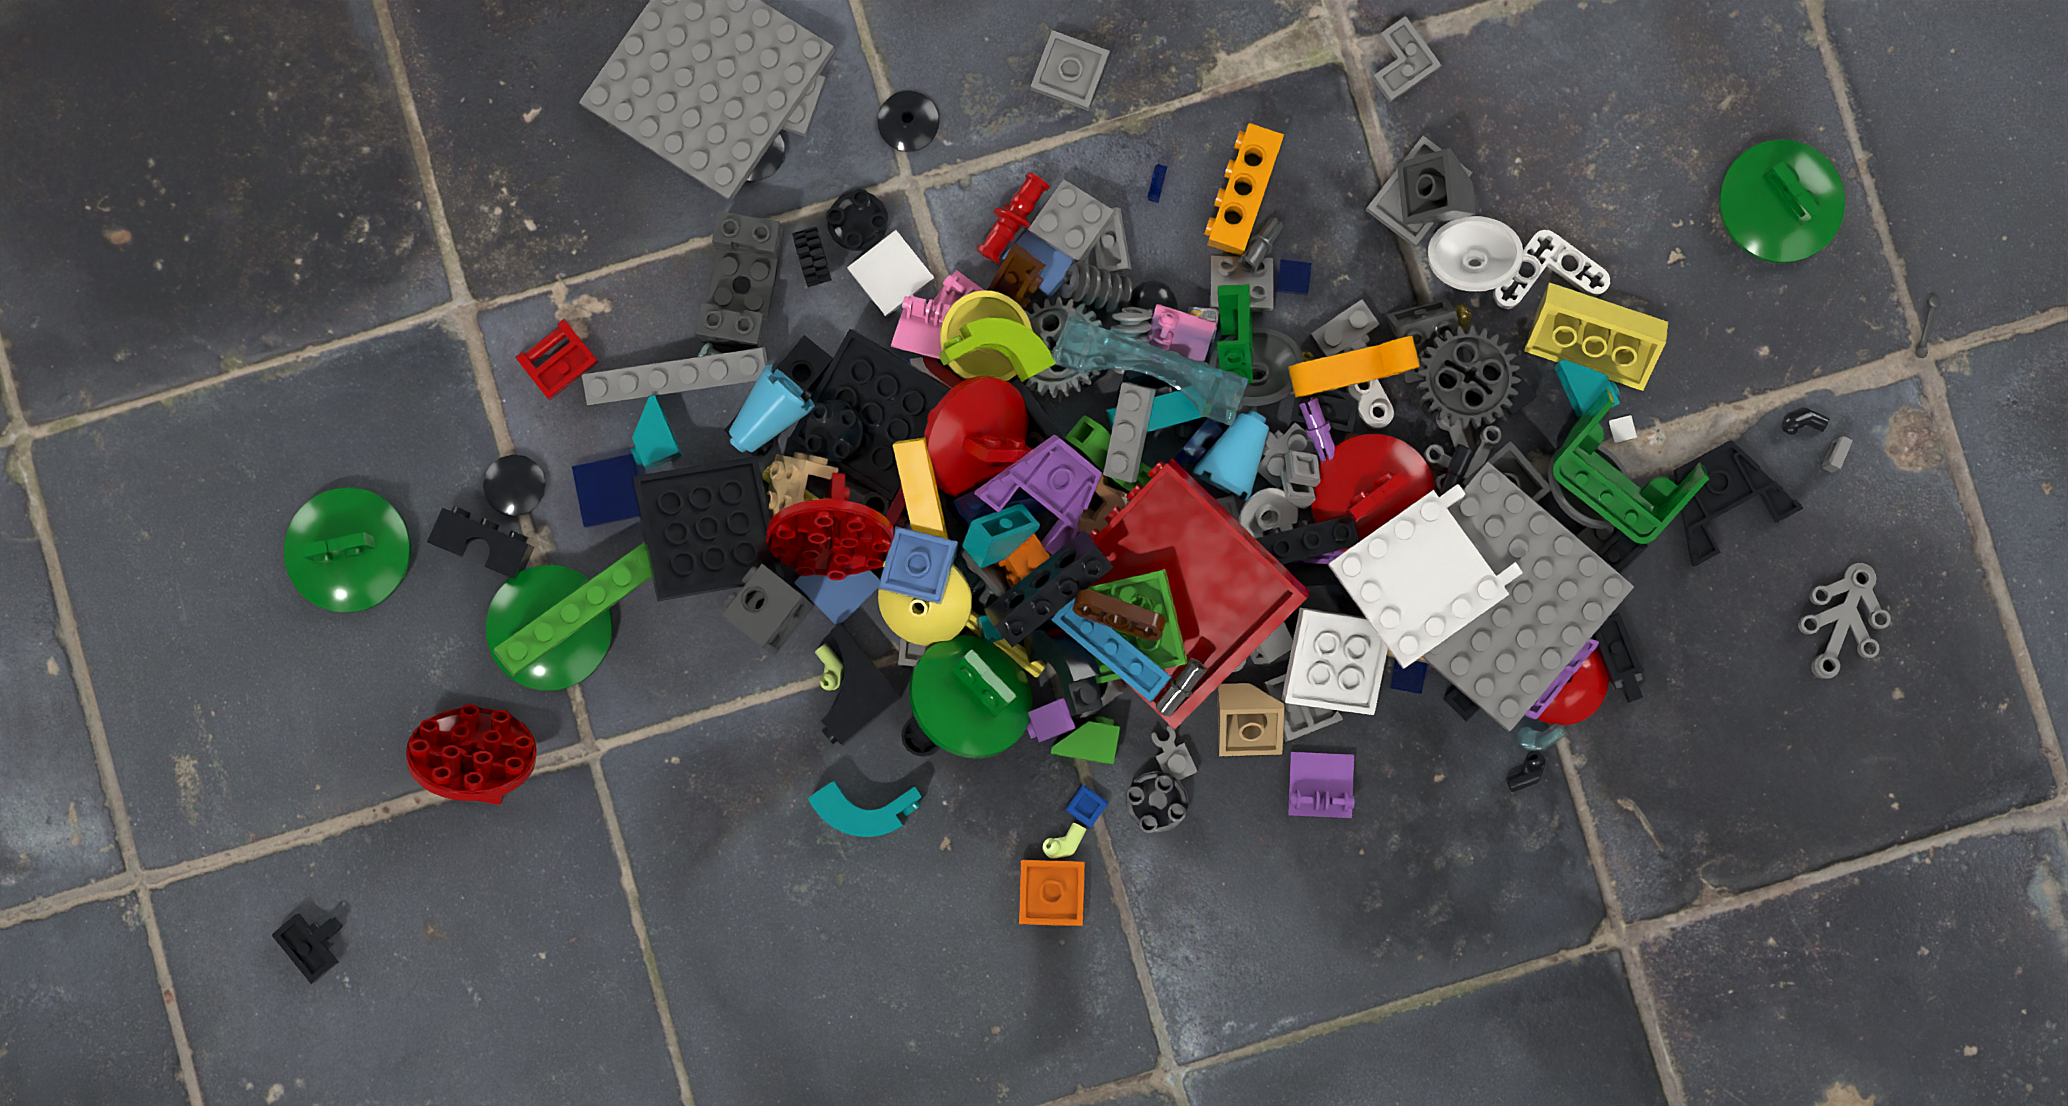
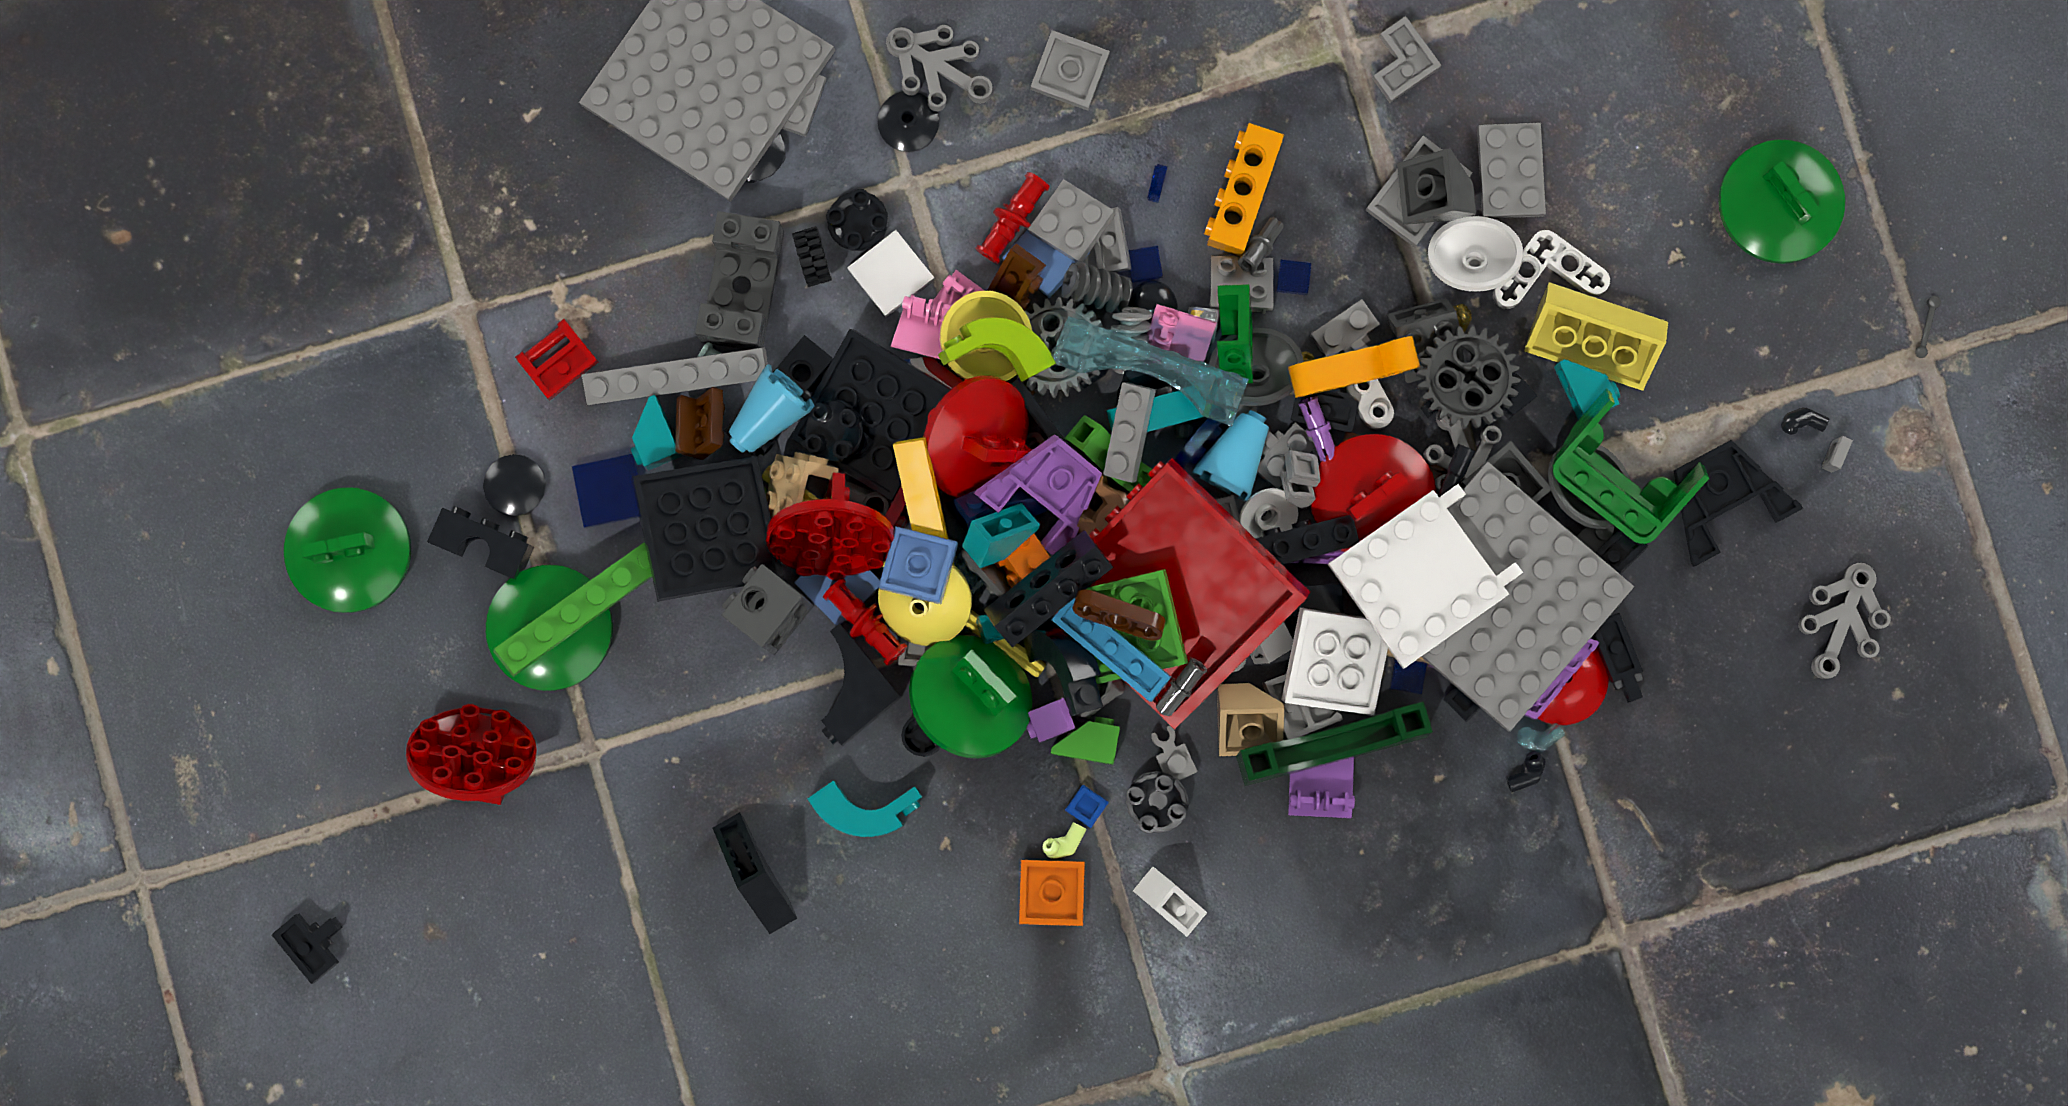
yellowish green arm [815,643,844,691] -> none
white sticker [1609,415,1637,443] -> none
none -> reddish brown bracket [675,387,725,460]
none -> black arch [712,812,797,934]
none -> red piece [823,578,908,666]
none -> light grey plant [886,25,992,111]
none -> clear blue tile [1128,246,1163,283]
none -> white slope [1133,867,1207,937]
none -> dark green arch [1236,701,1433,786]
none -> light grey plate [1477,123,1546,219]

